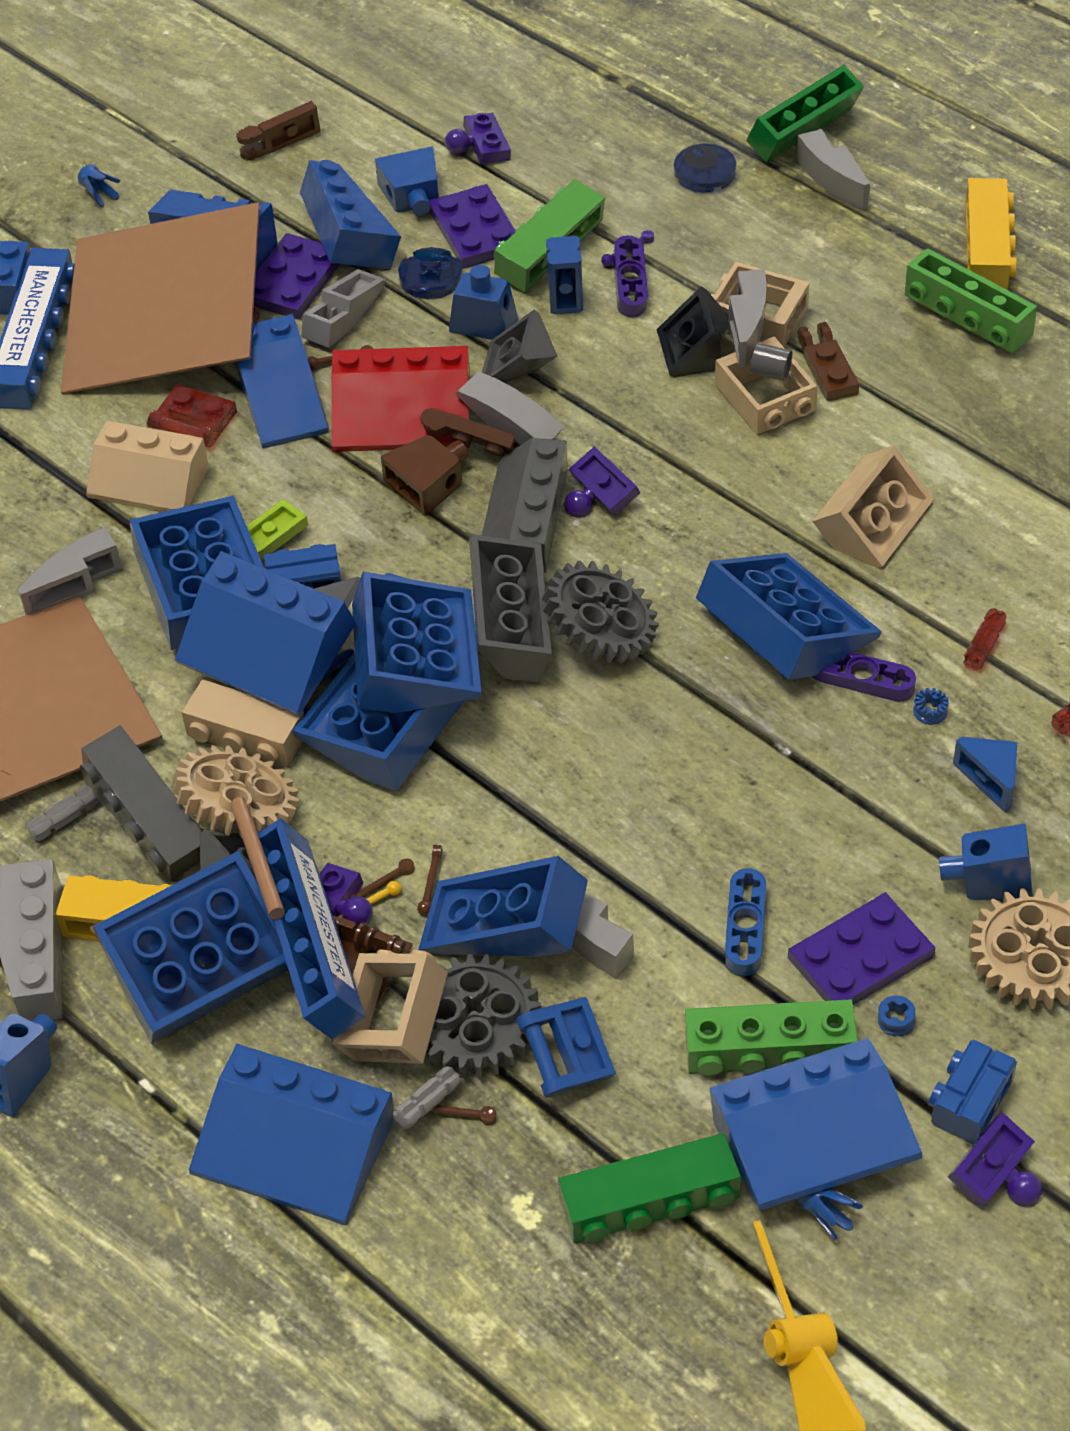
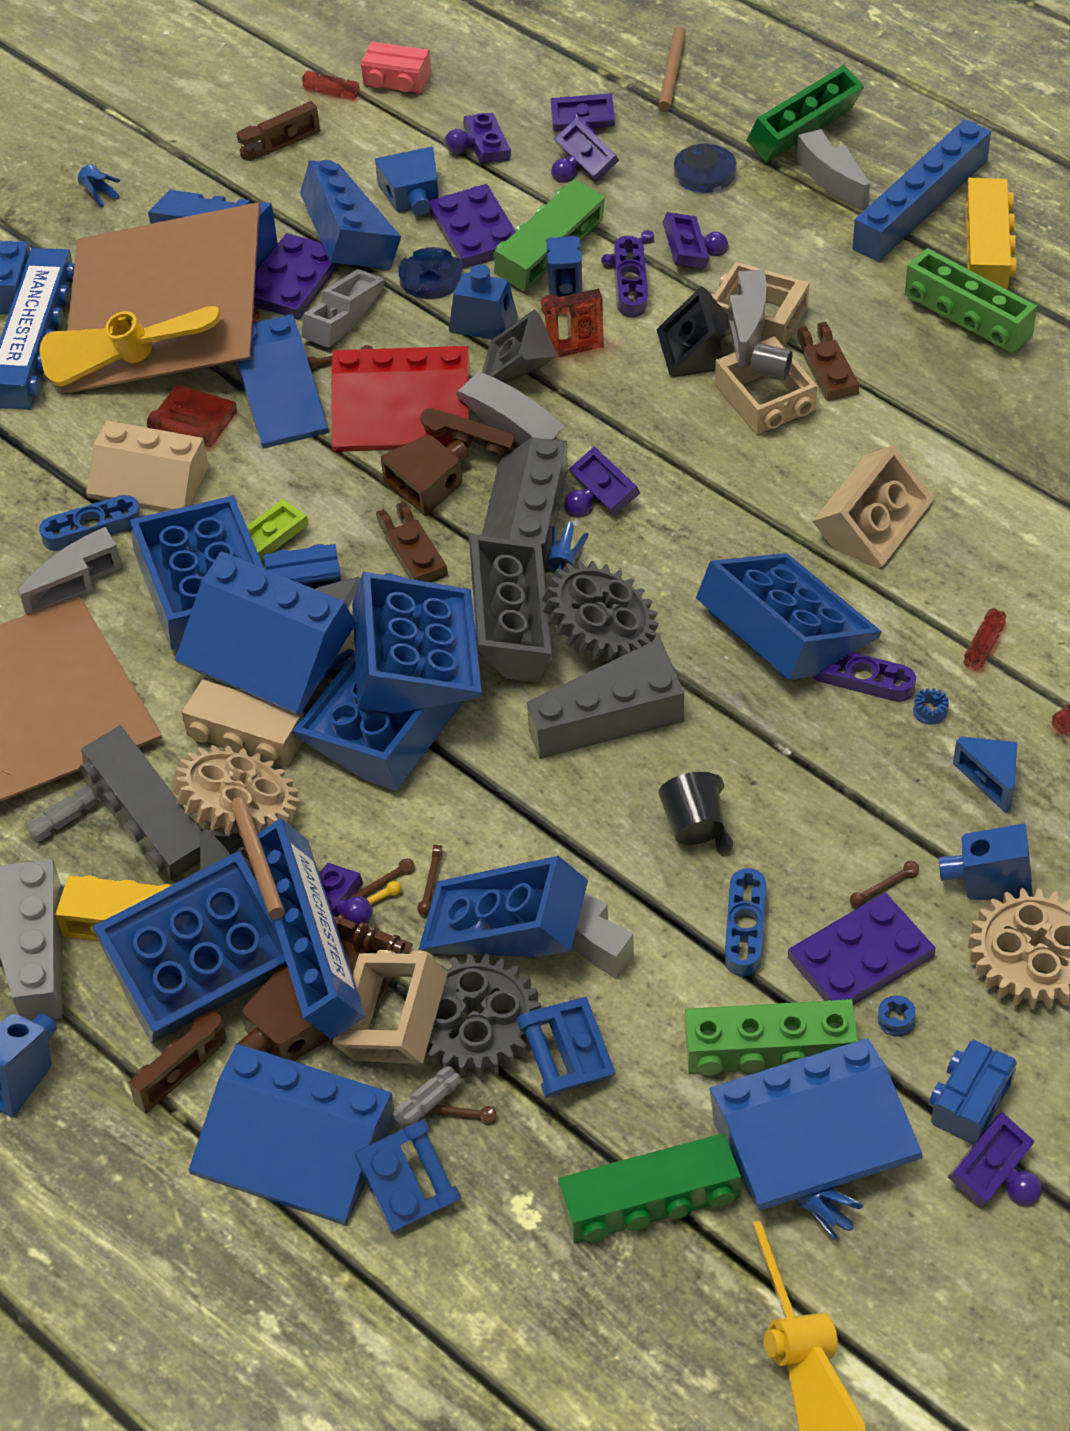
none -> blue beam [39,495,142,551]
none -> yellow piece [40,306,221,386]
none -> reddish brown hinge [129,1010,226,1114]
none -> reddish brown torso [235,965,331,1061]
none -> clear red axle [302,71,360,100]
none -> blue plate [353,1118,462,1232]
none -> coral brick [361,42,431,94]
none -> reddish brown hinge [376,501,448,582]
none -> dark grey wedge [527,638,684,759]
none -> clear red plate [541,288,604,358]
none -> blue piece [547,522,589,572]
none -> dark purple plate [550,93,615,136]
none -> plate [551,117,619,182]
none -> medium nougat bar [658,26,686,111]
none -> black hat [659,772,733,853]
none -> dark purple plate [663,212,728,269]
none -> reddish brown hinge [849,861,919,908]
none -> blue brick [852,119,991,262]

